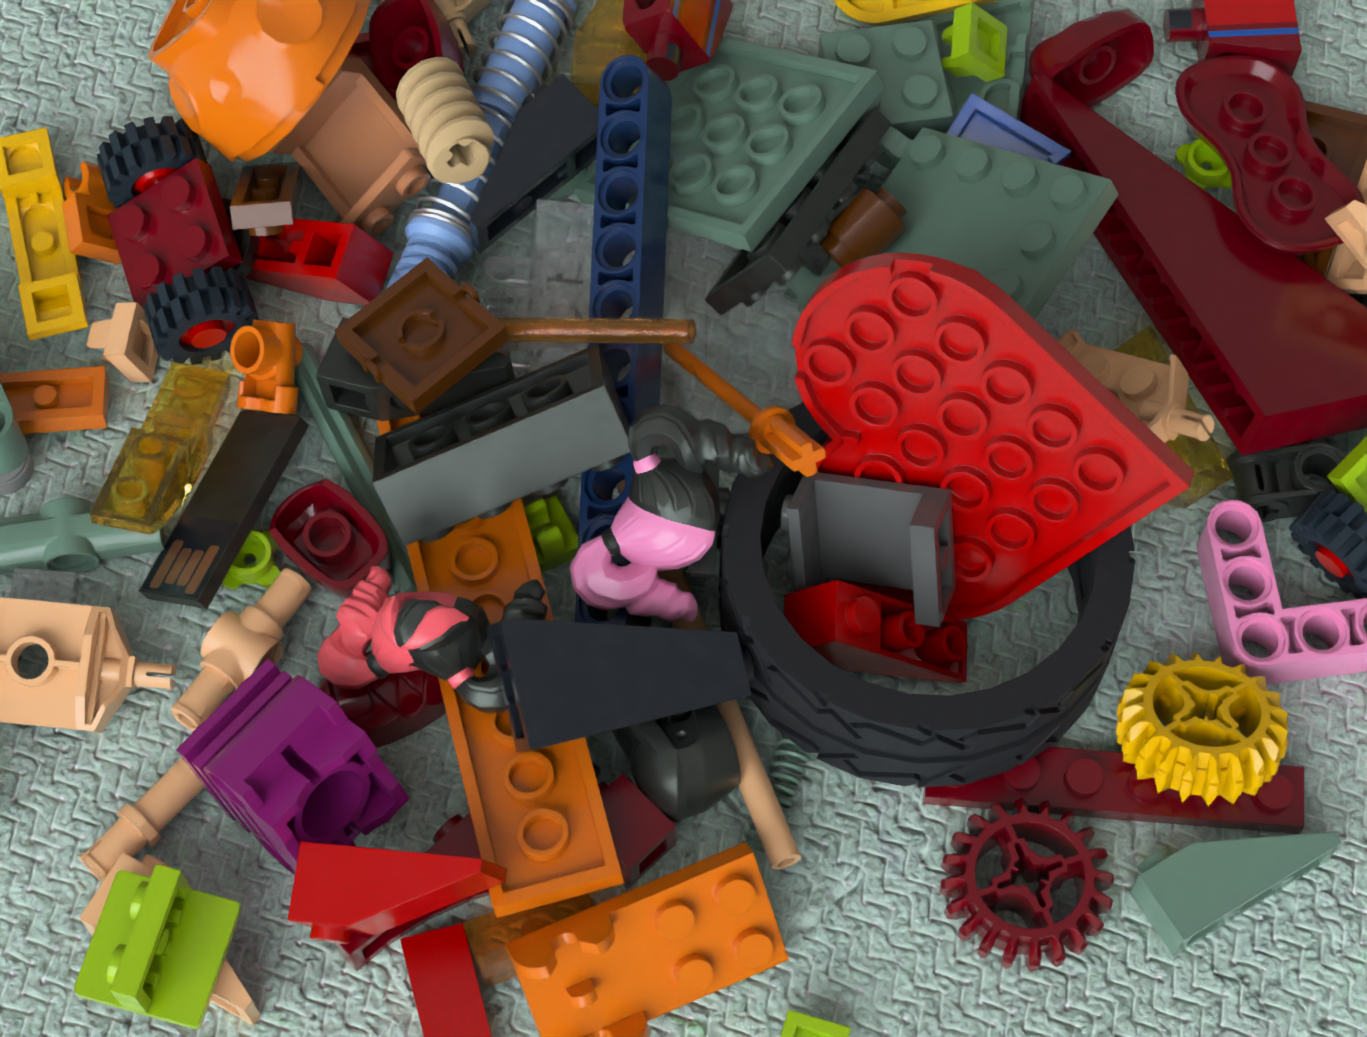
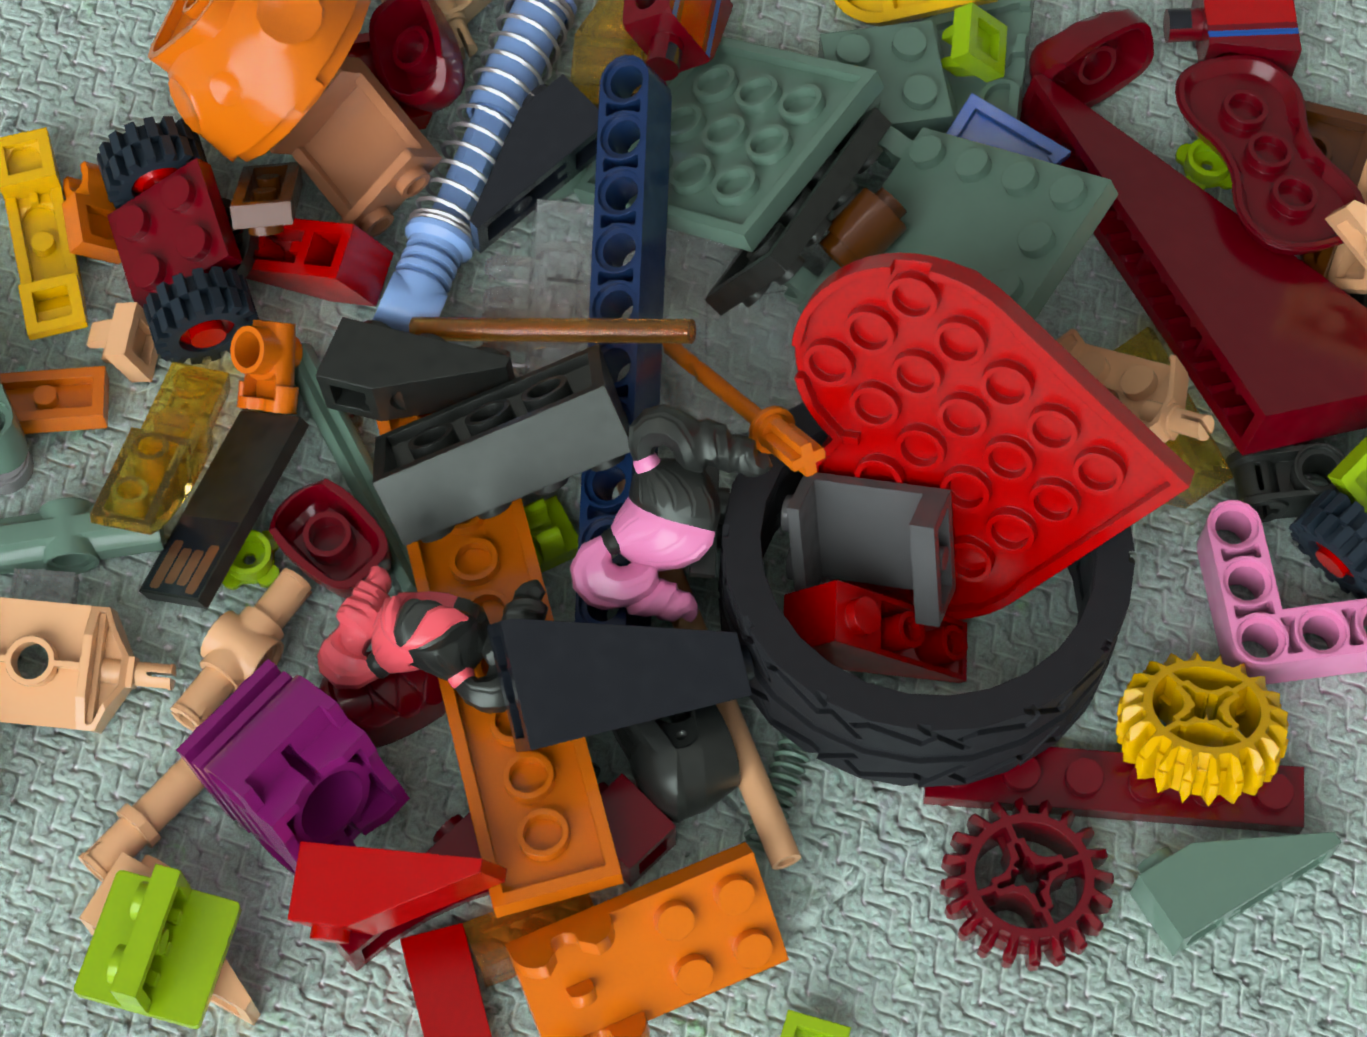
reddish brown plate [335,258,509,414] -> none
tan piece [396,57,494,184] -> none

